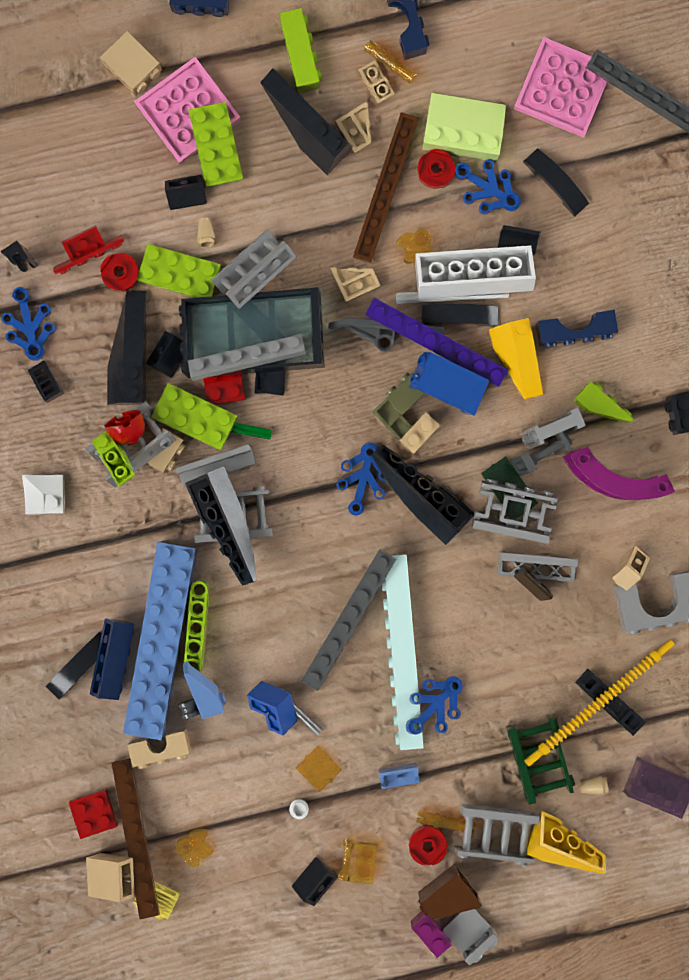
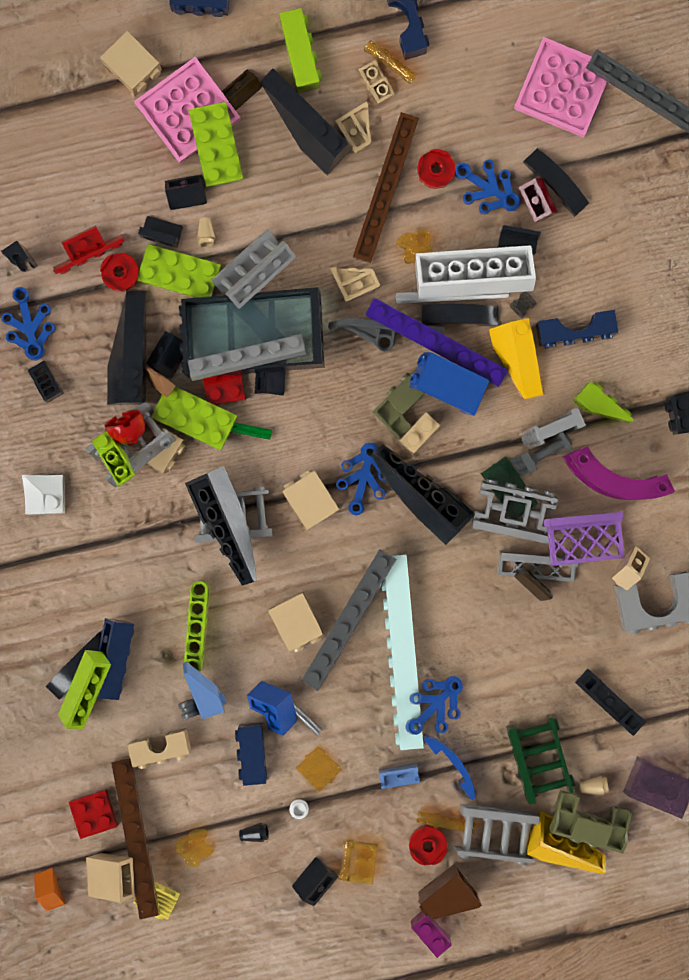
medium blue brick [123,541,198,740] -> none
light grey fence [175,444,257,487] -> none
yellowish green slope [422,93,506,162] -> none
light grey bracket [443,909,498,966] -> none
yellow hose [524,639,675,767] -> none
none -> orange slope [34,867,66,911]
none -> lime brick [58,650,111,729]
none -> black panel [138,216,183,248]
none -> medium nougat slope [144,366,175,397]
none -> dark brown slope [222,69,262,111]
none -> dark blue brick [235,723,267,786]
none -> black cone [239,823,269,842]
none -> tan brick [268,592,324,653]
none -> tan brick [282,470,340,530]
none -> blue slope [423,734,475,800]
none -> clear smoke wheel [510,292,537,318]
none -> dark red brick [519,178,558,222]
none -> medium lavender fence [544,512,625,566]
none -> olive bracket [549,790,633,854]

